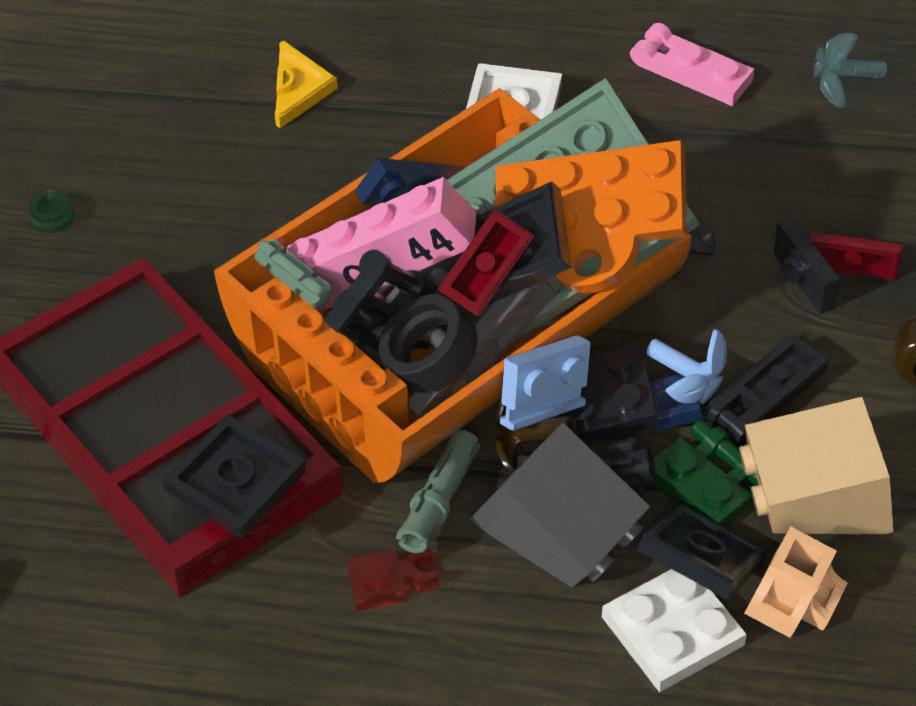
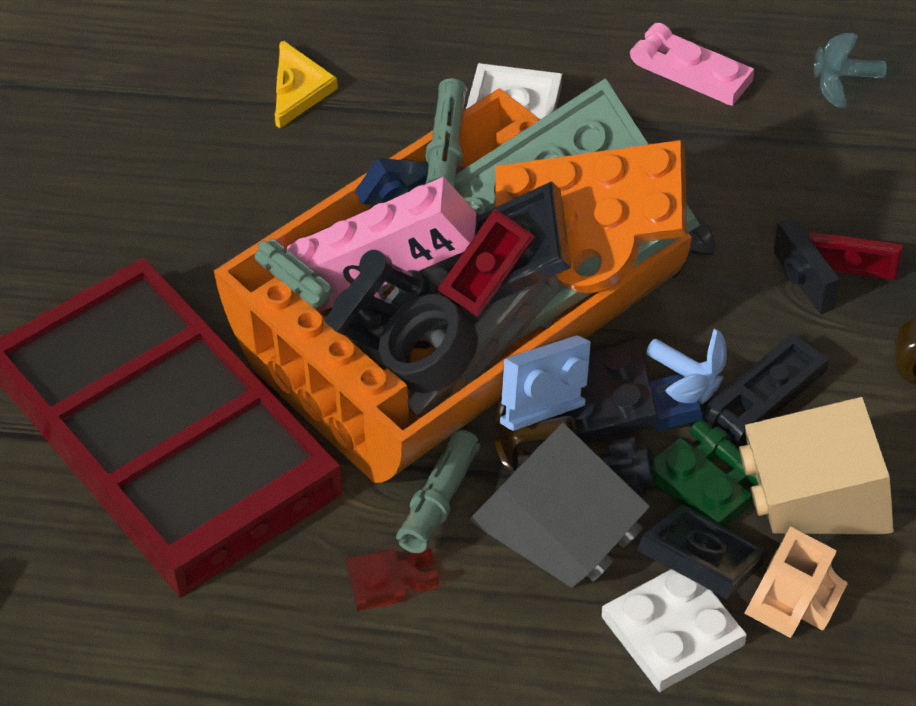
clear green tile [28,190,75,233] -> none
black plate [162,414,306,540] -> none
none -> sand green pin [425,78,467,188]

